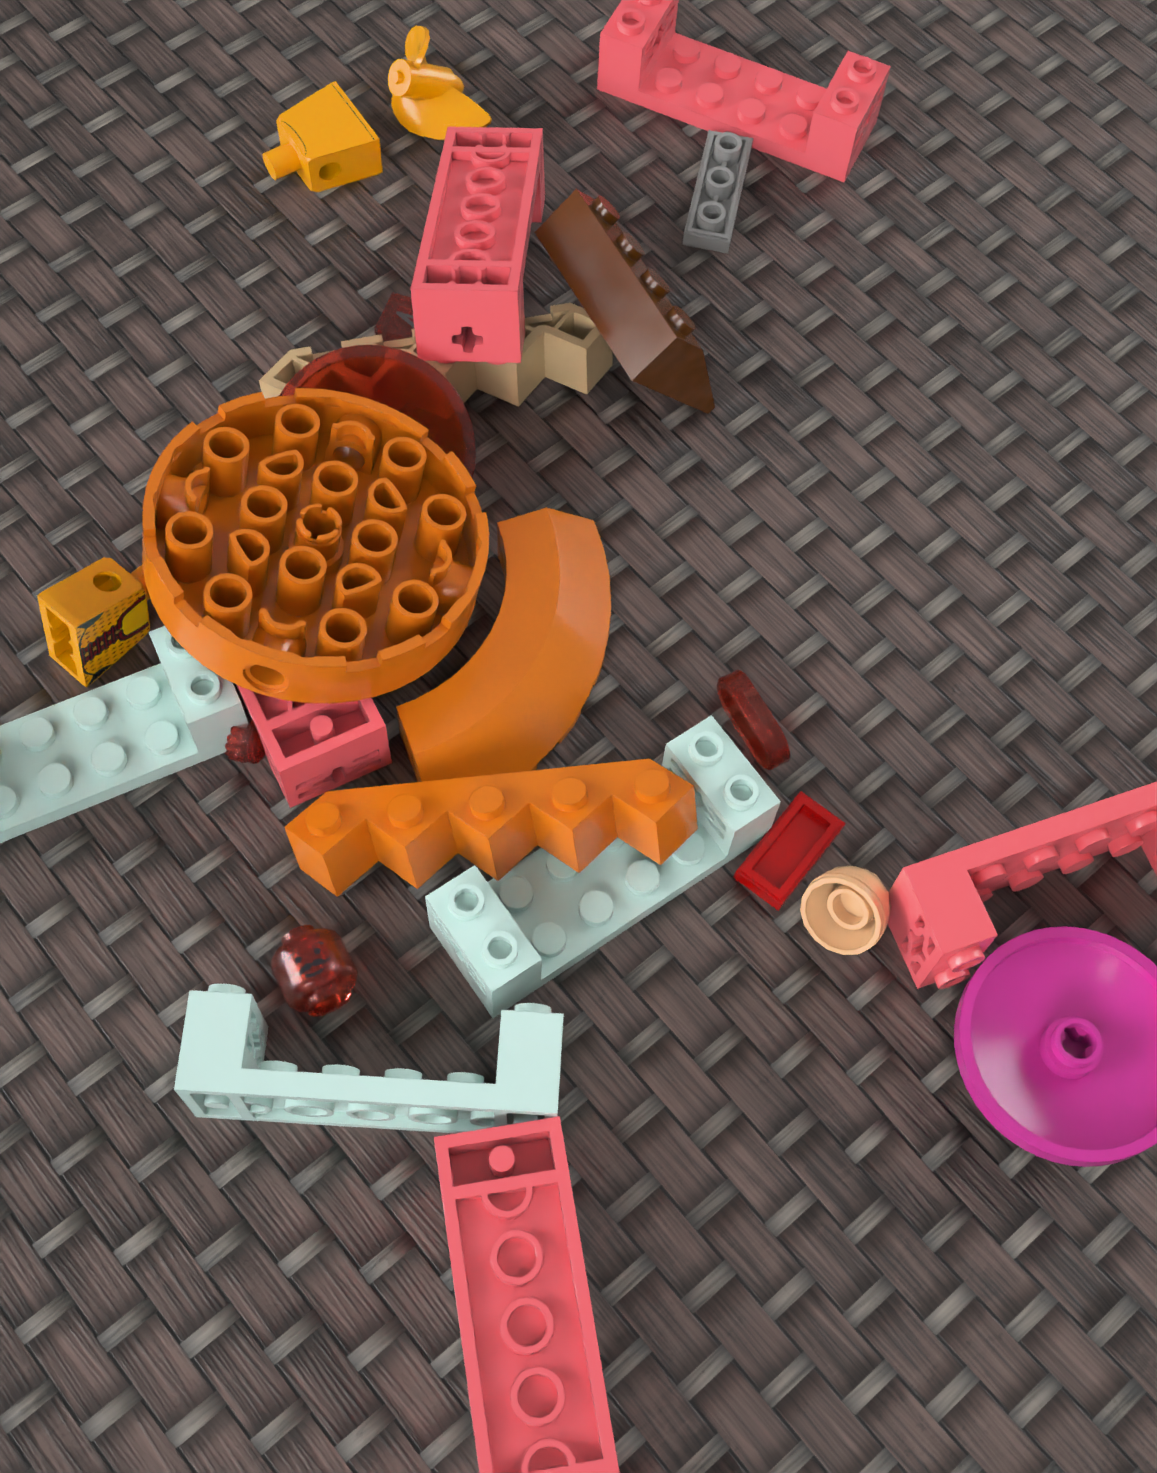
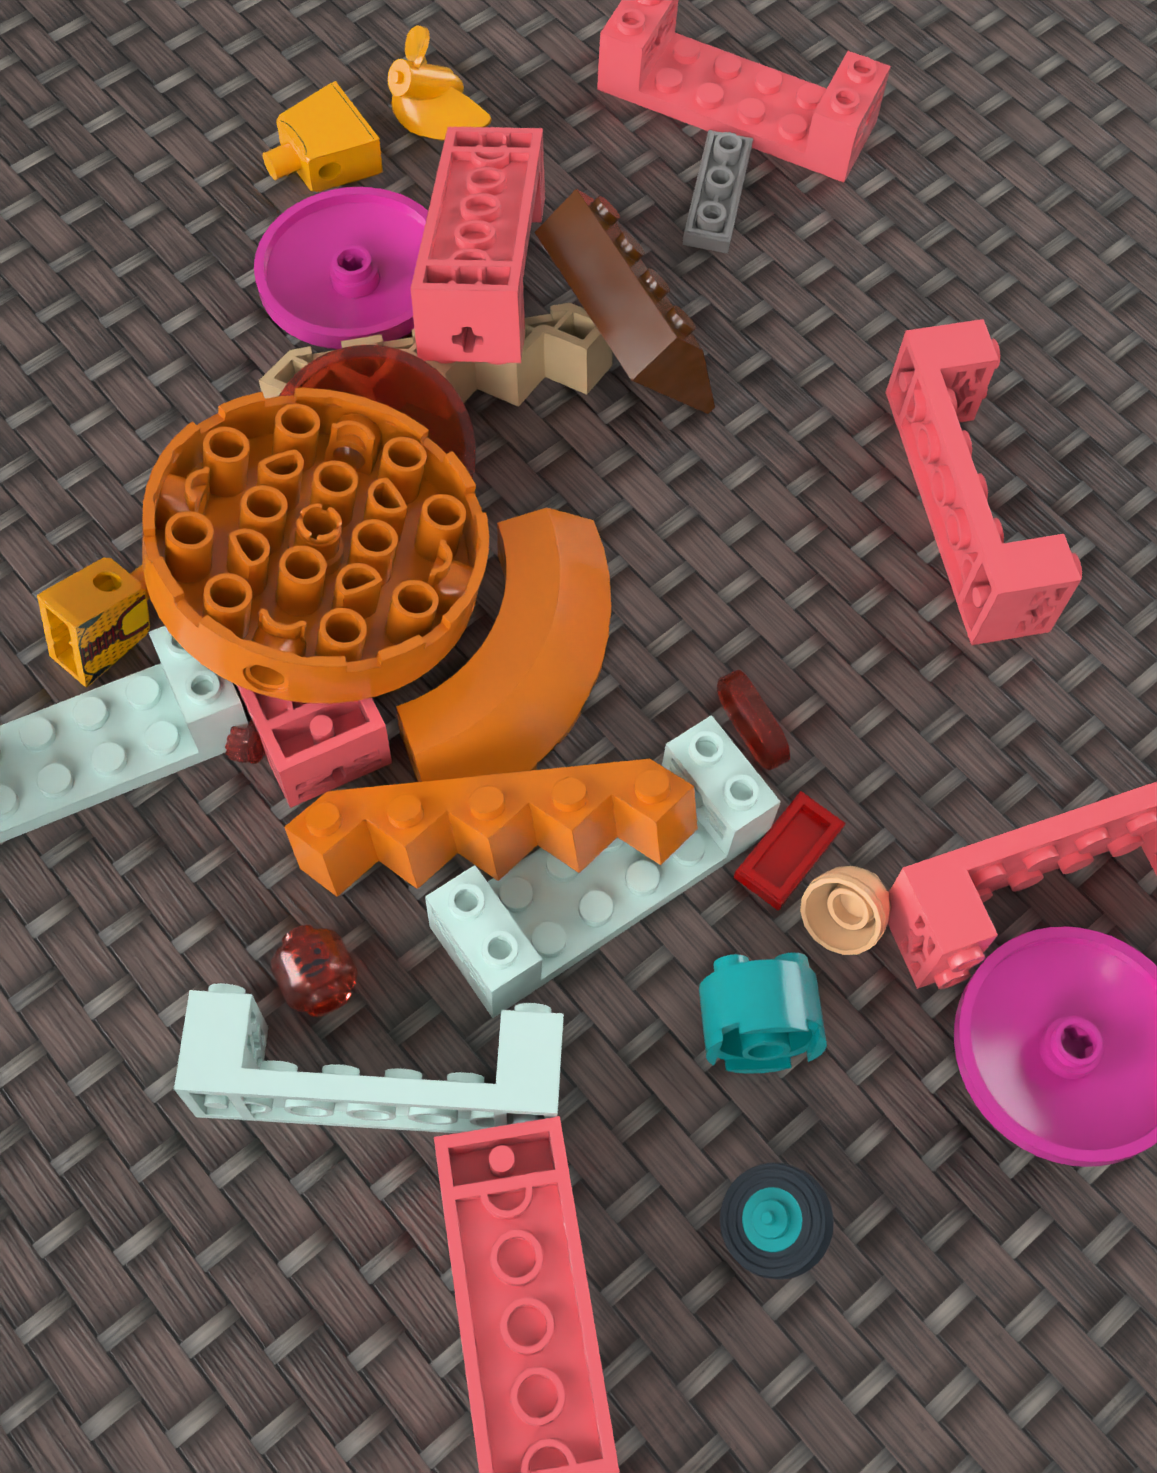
none -> dark pink dish [254,187,428,349]
none -> teal brick [699,953,827,1074]
none -> black wheel [720,1163,834,1279]
none -> coral plate [886,319,1082,645]

